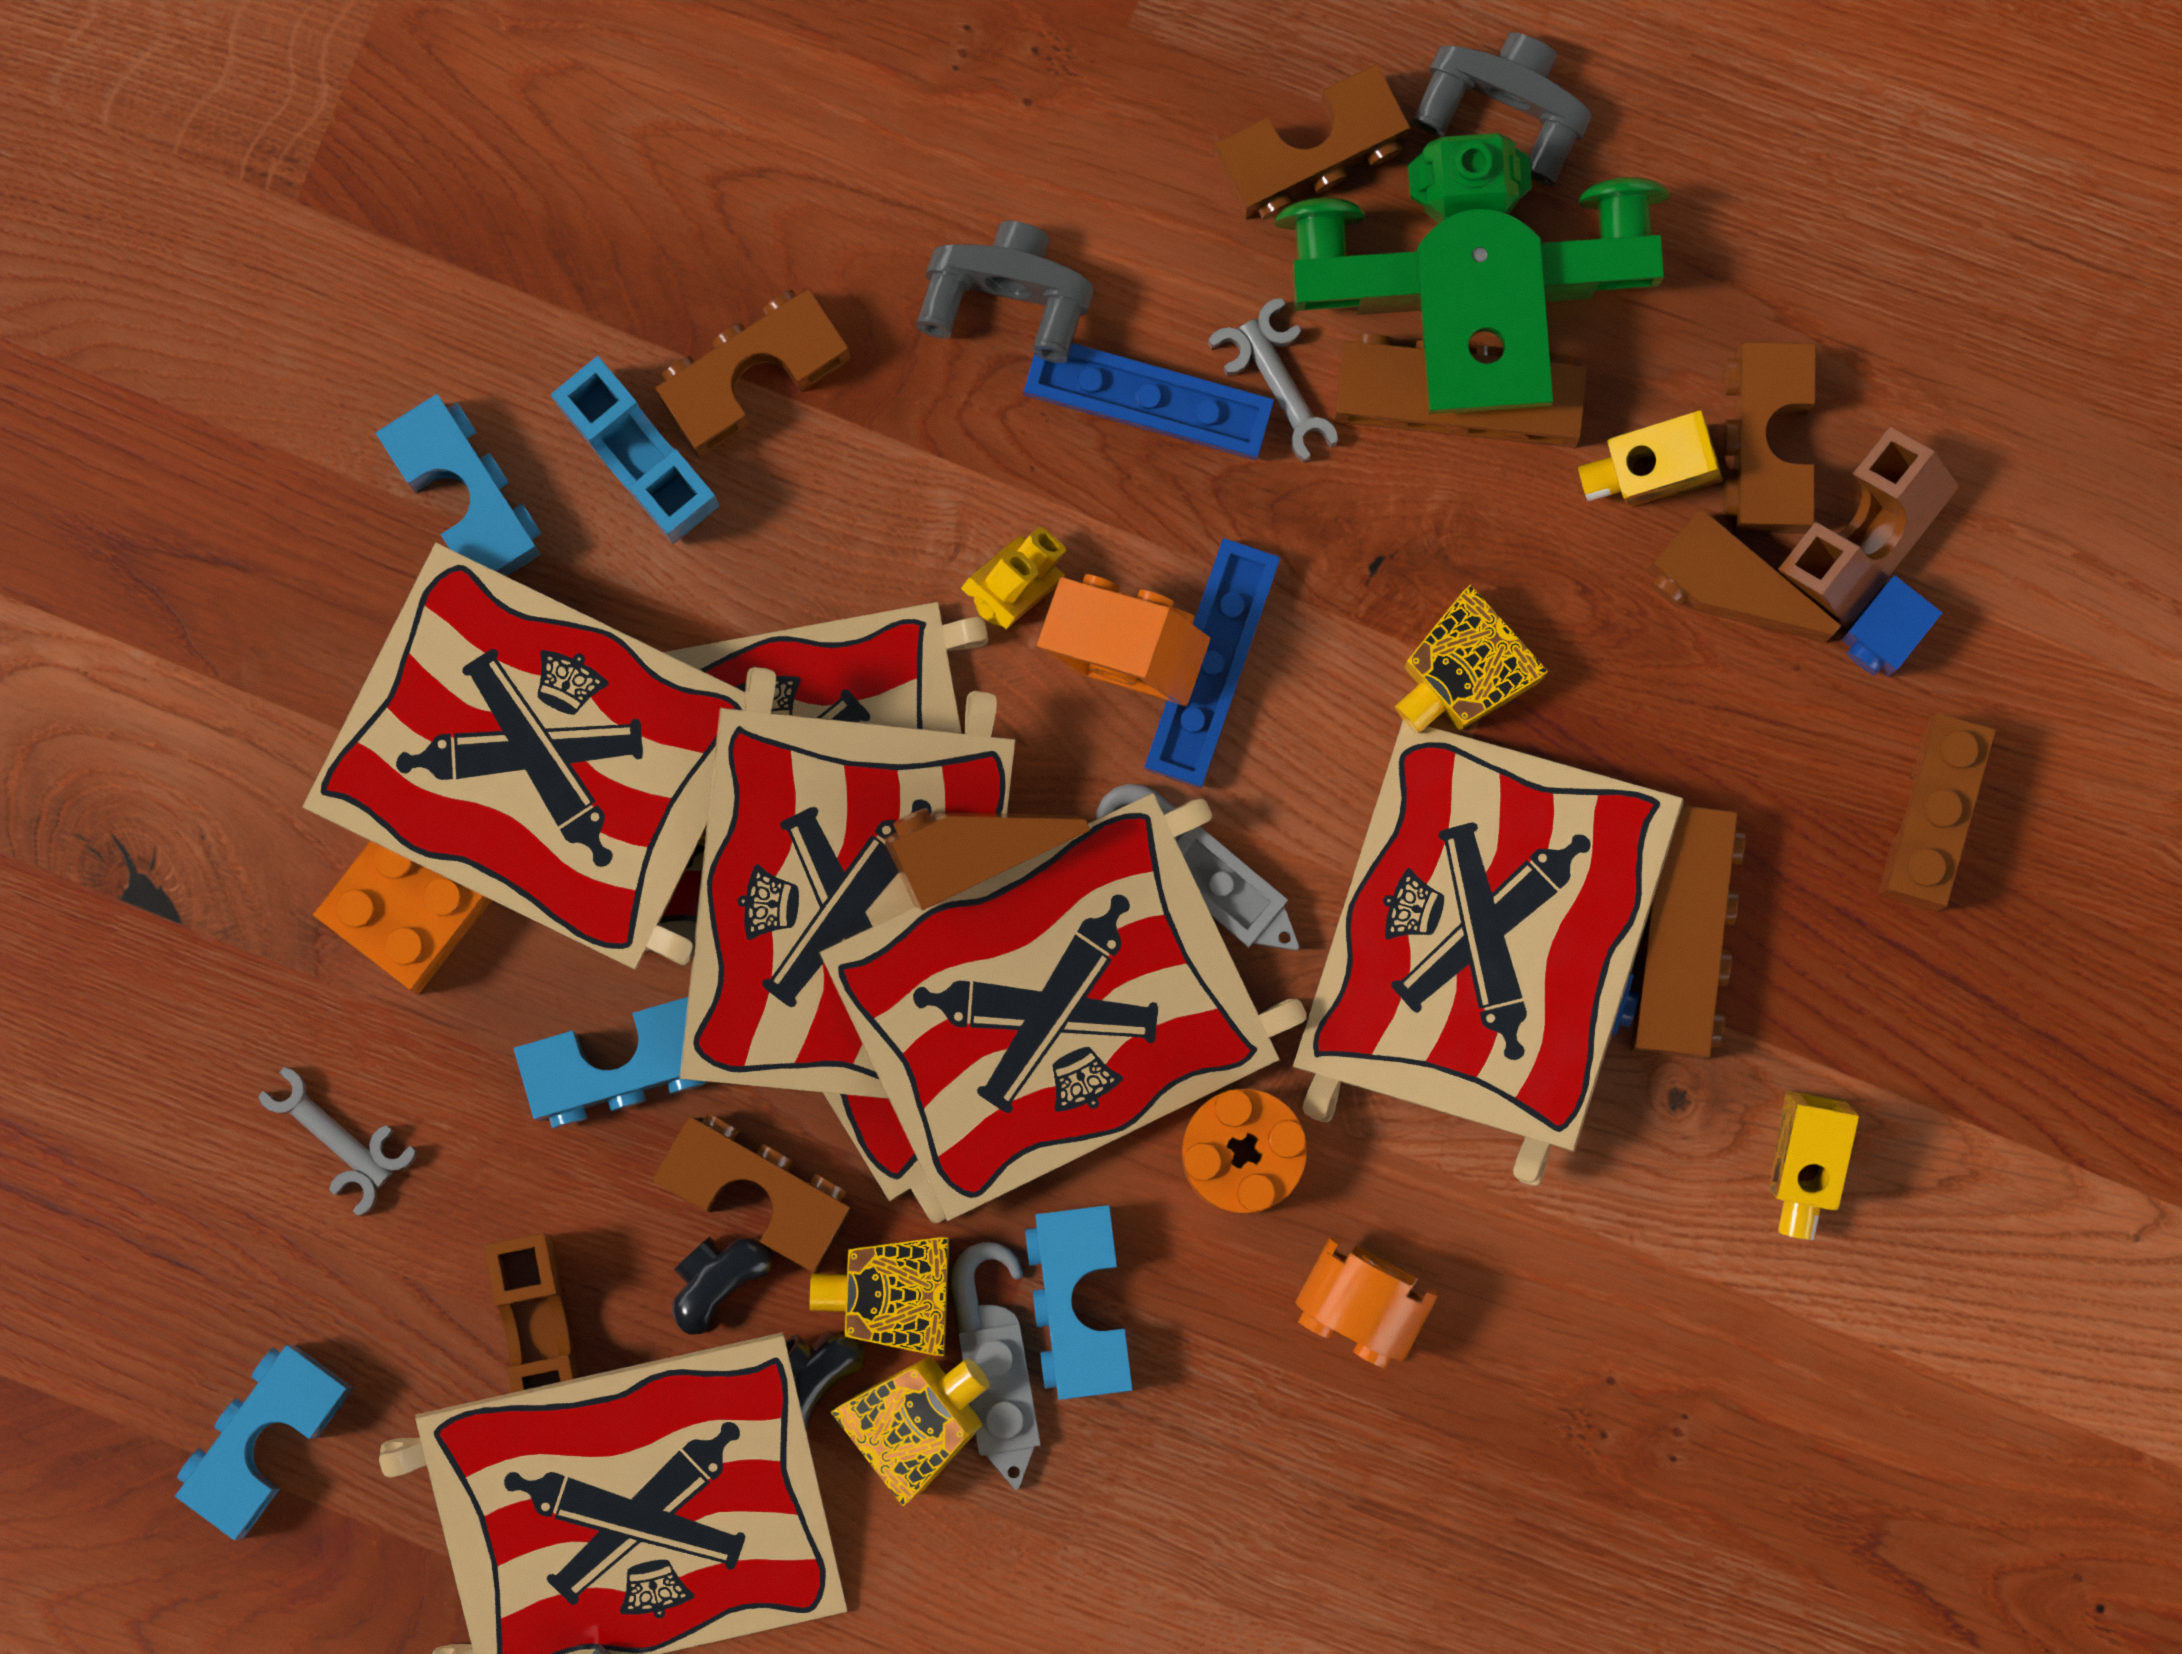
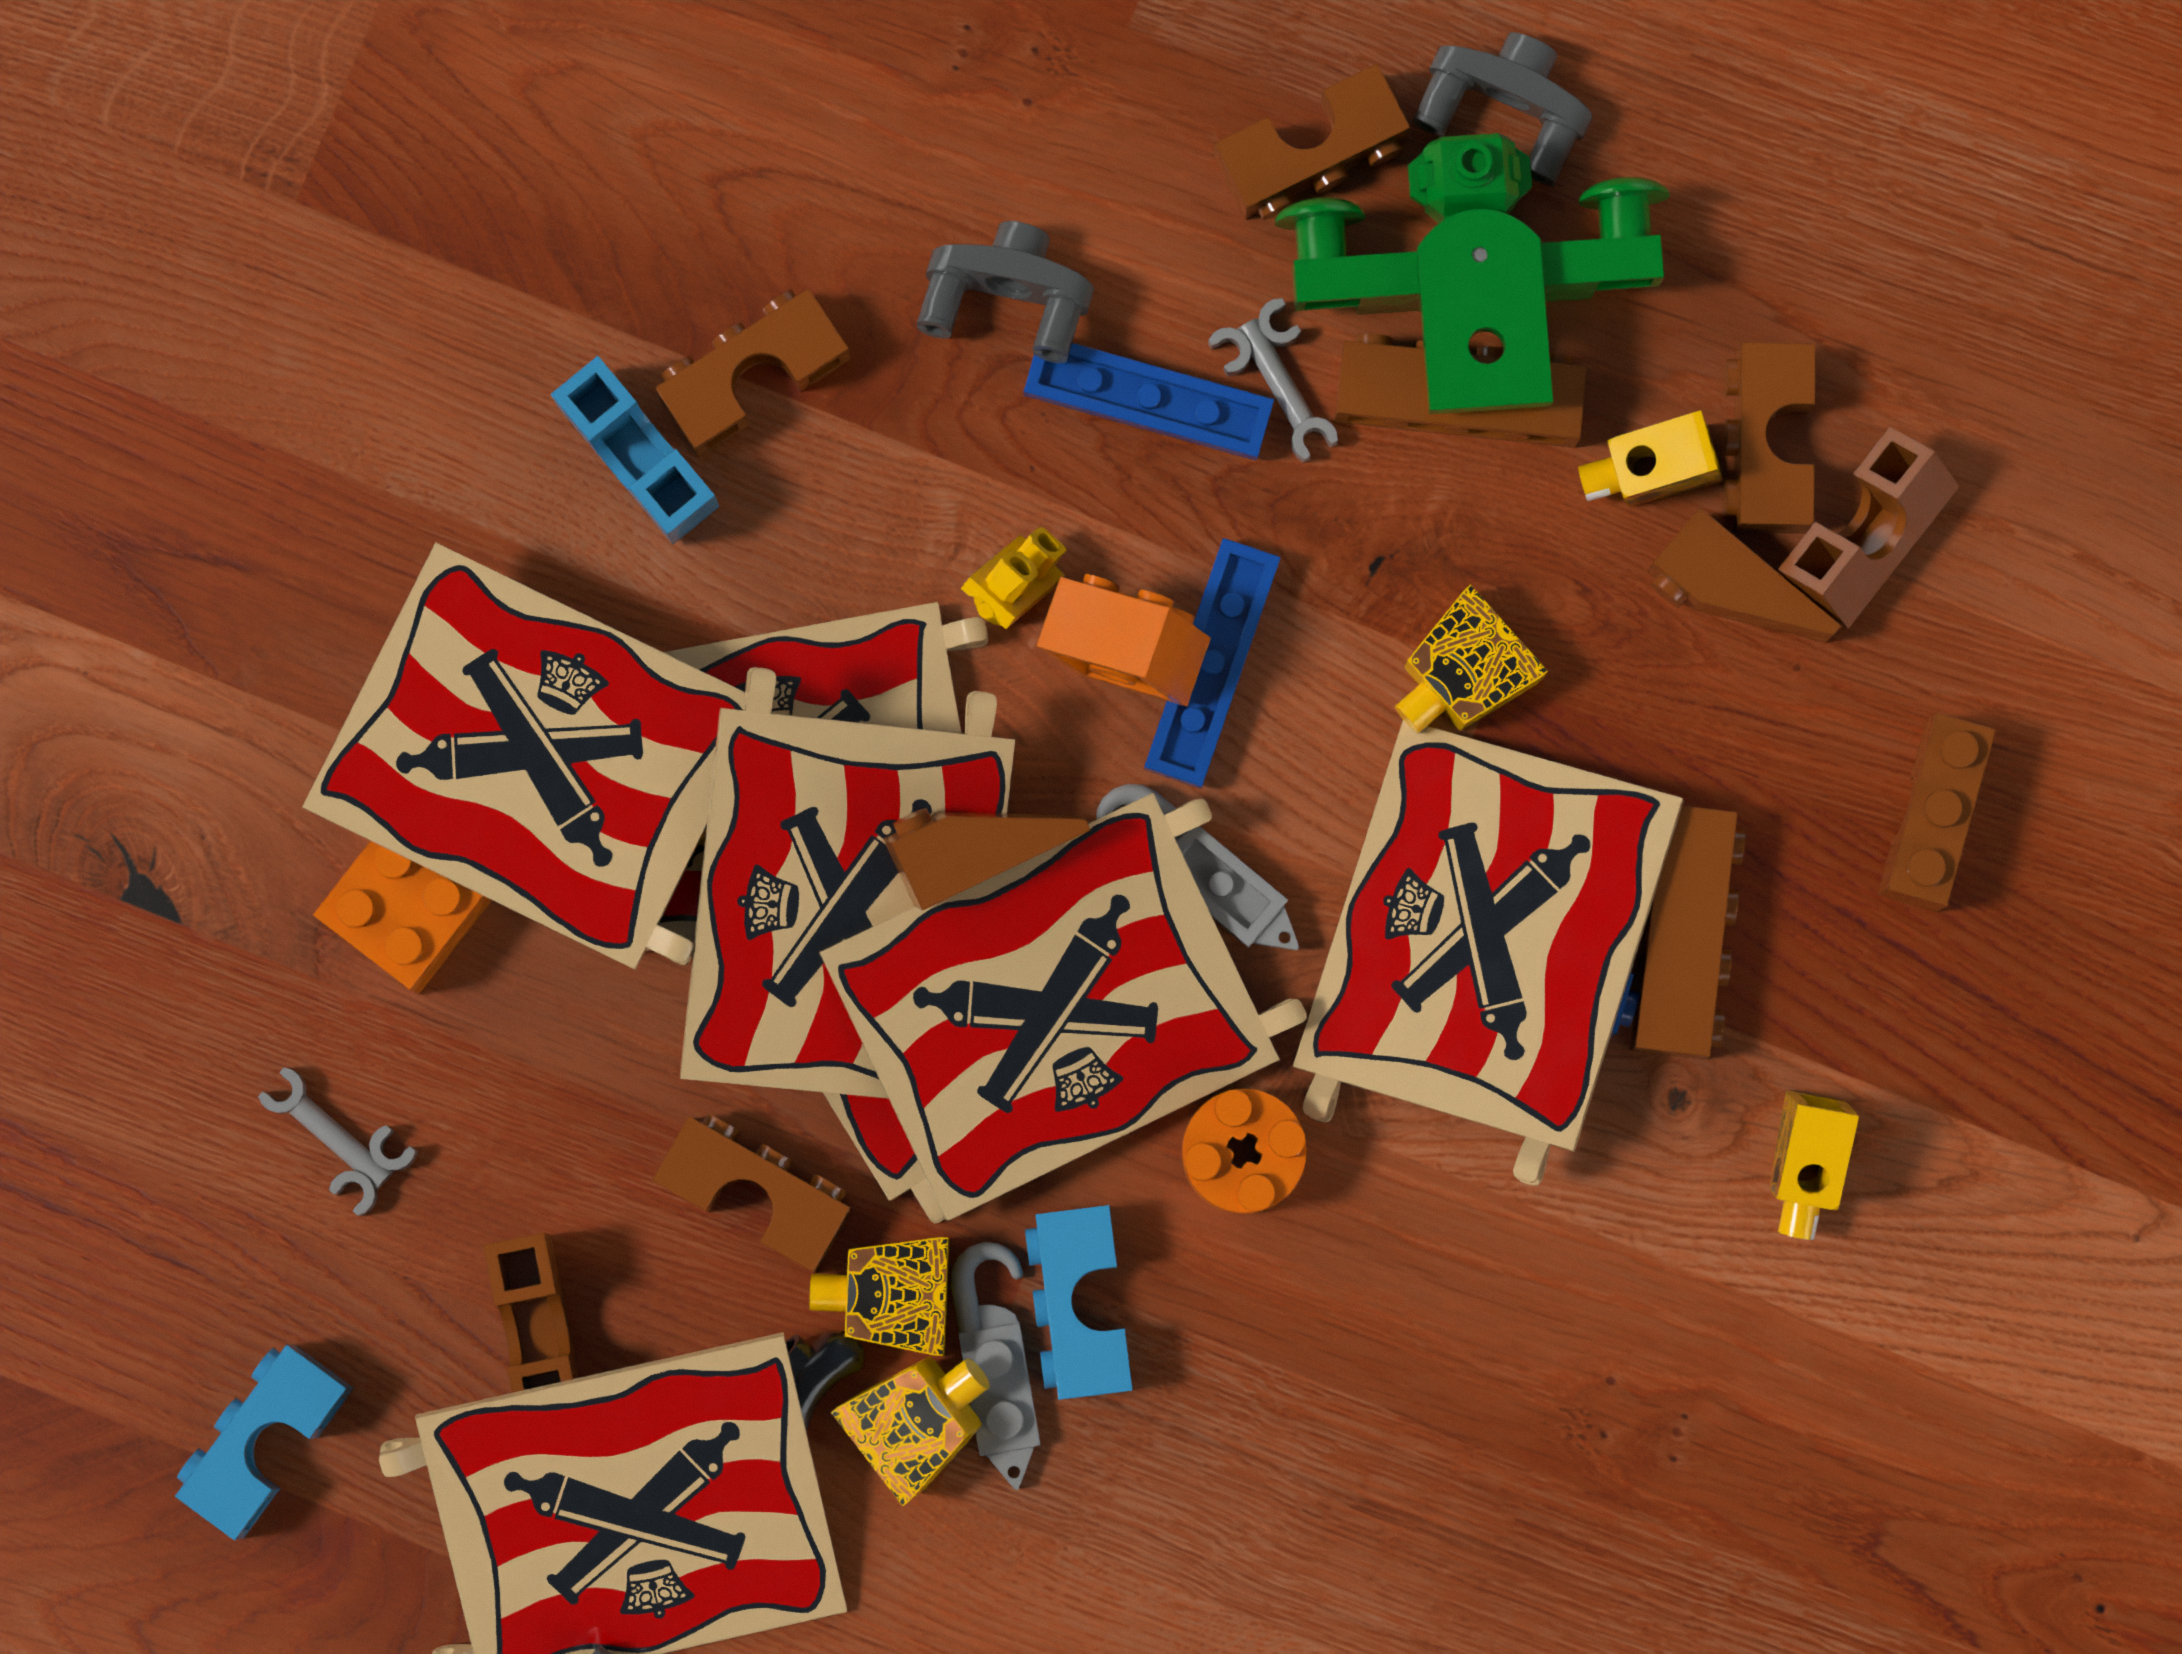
dark azure arch [375,394,542,577] -> none
dark azure arch [513,997,706,1129] -> none
black piece [672,1236,773,1335] -> none
orange brick [1295,1236,1439,1369] -> none
blue brick [1841,575,1942,677] -> none

